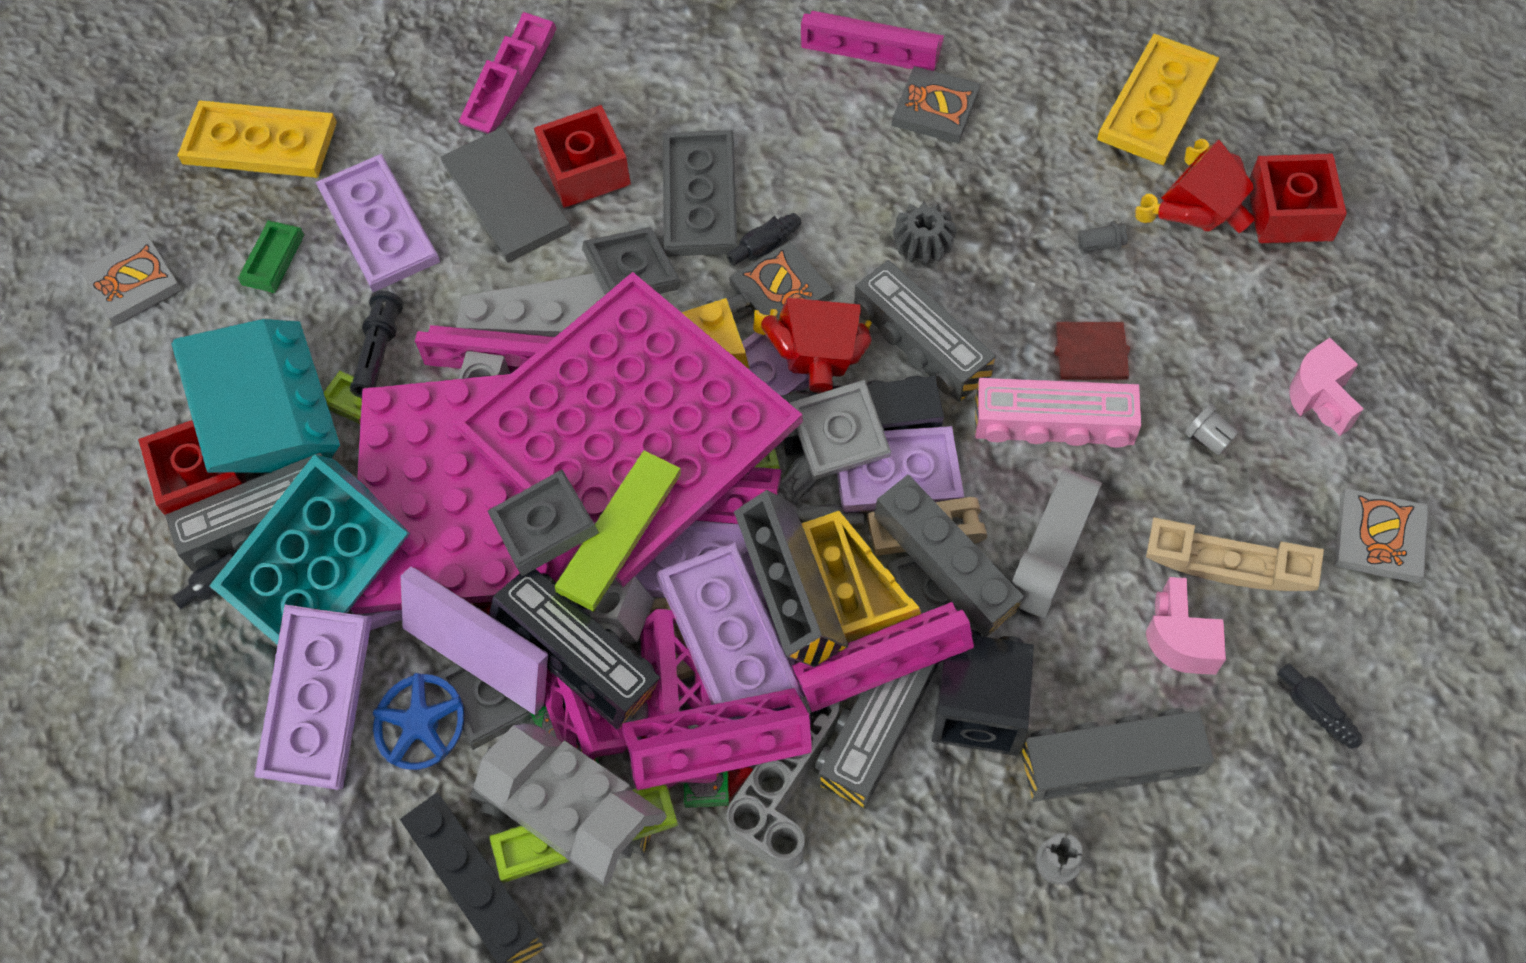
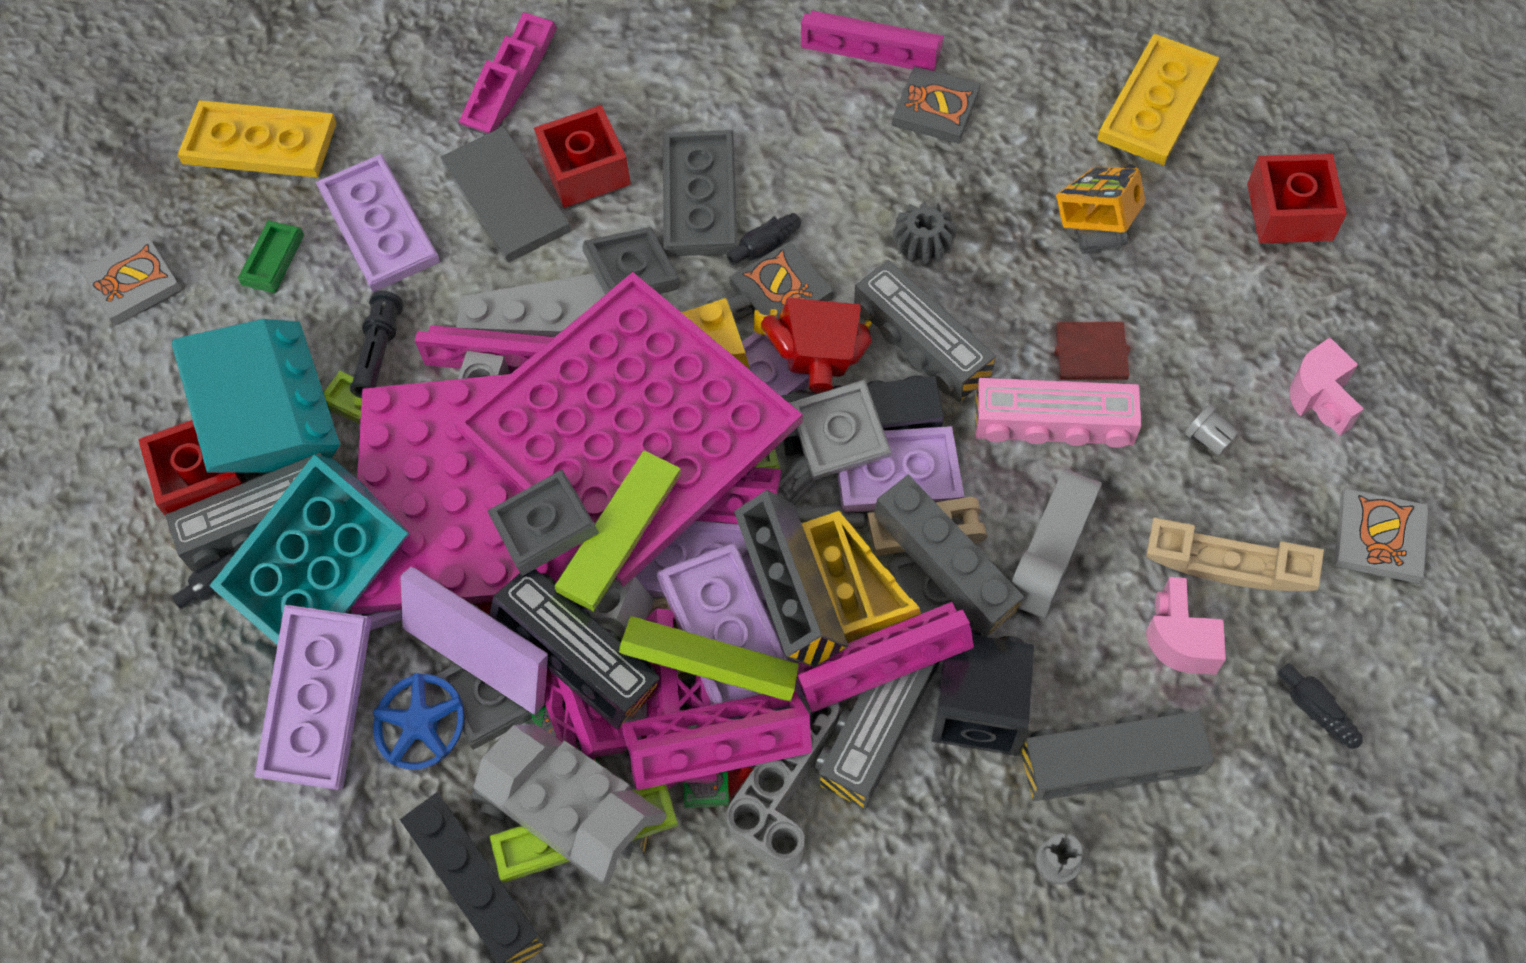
red torso [1135,138,1255,234] -> none
none -> lime tile [619,616,799,701]
none -> light orange torso [1056,164,1145,233]

